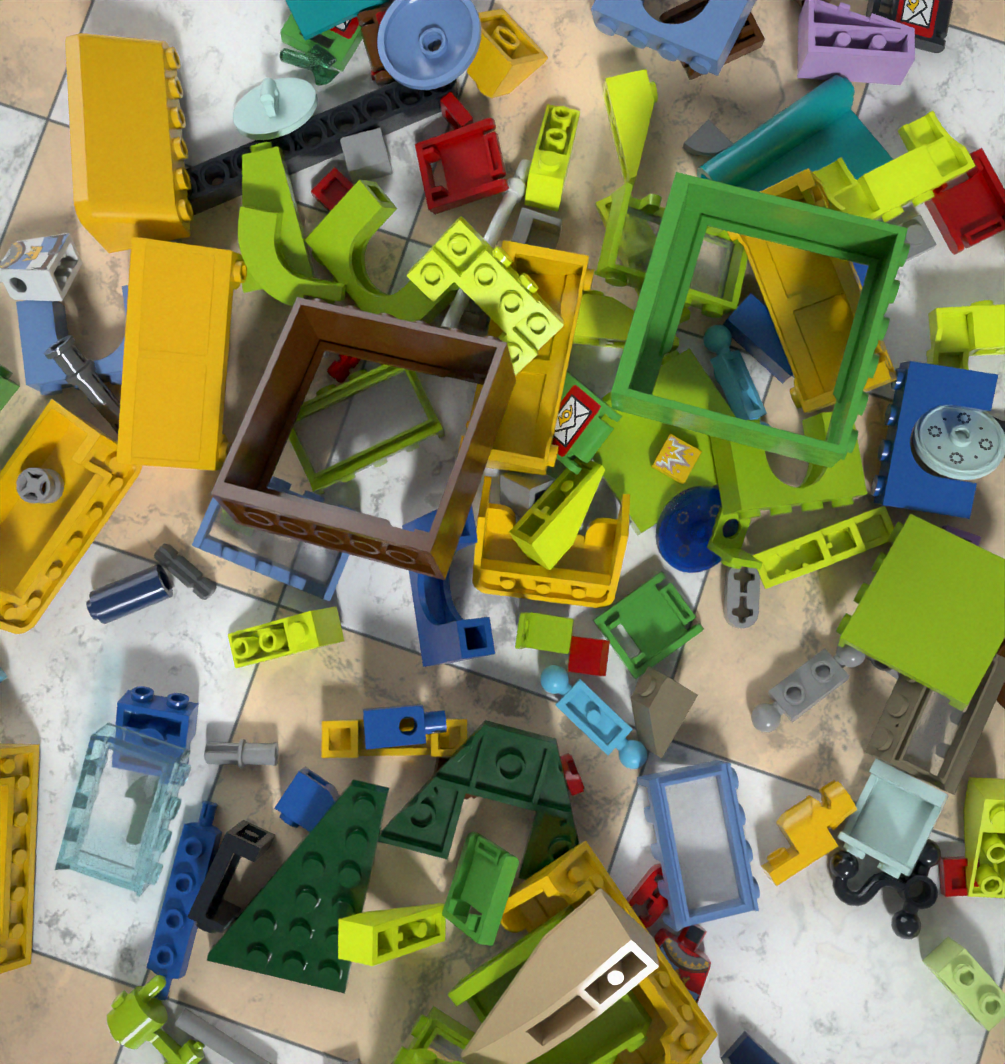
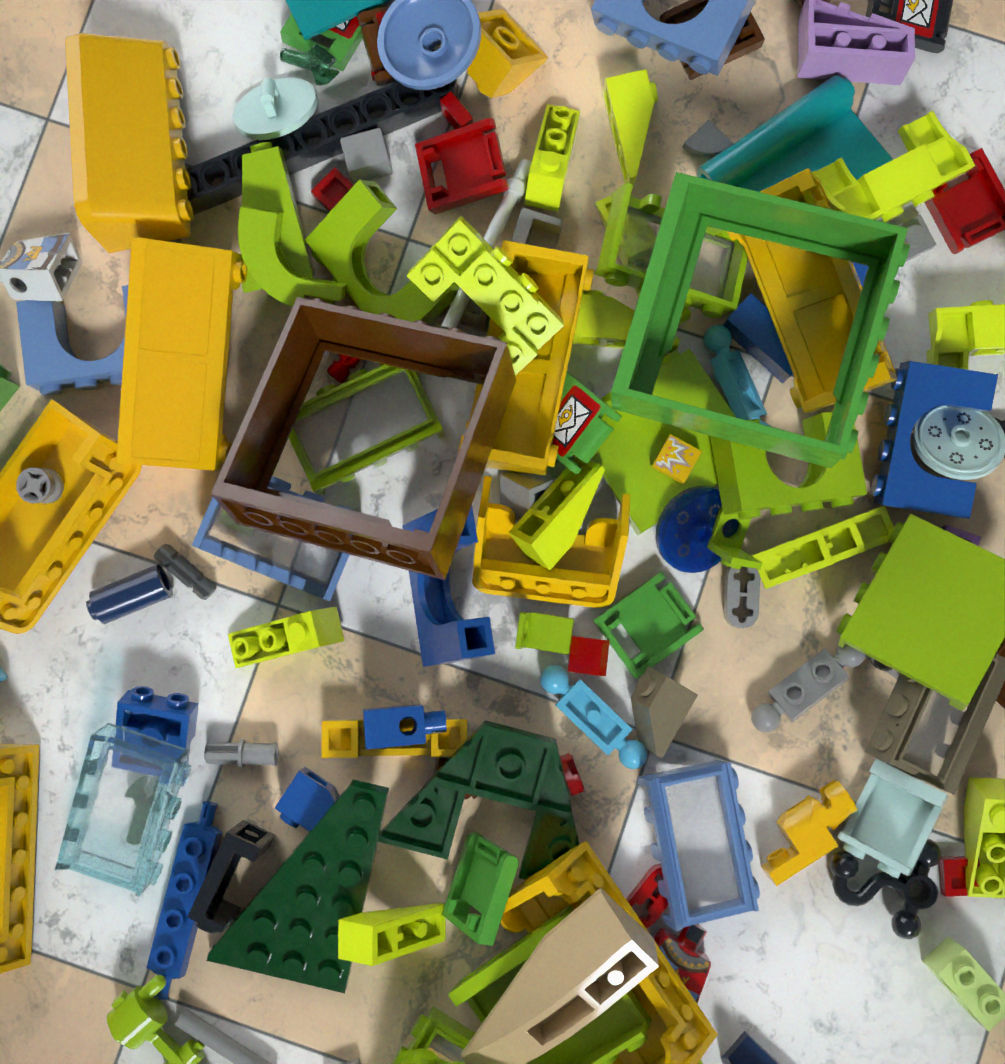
dark grey pin [44,335,120,435] -> none

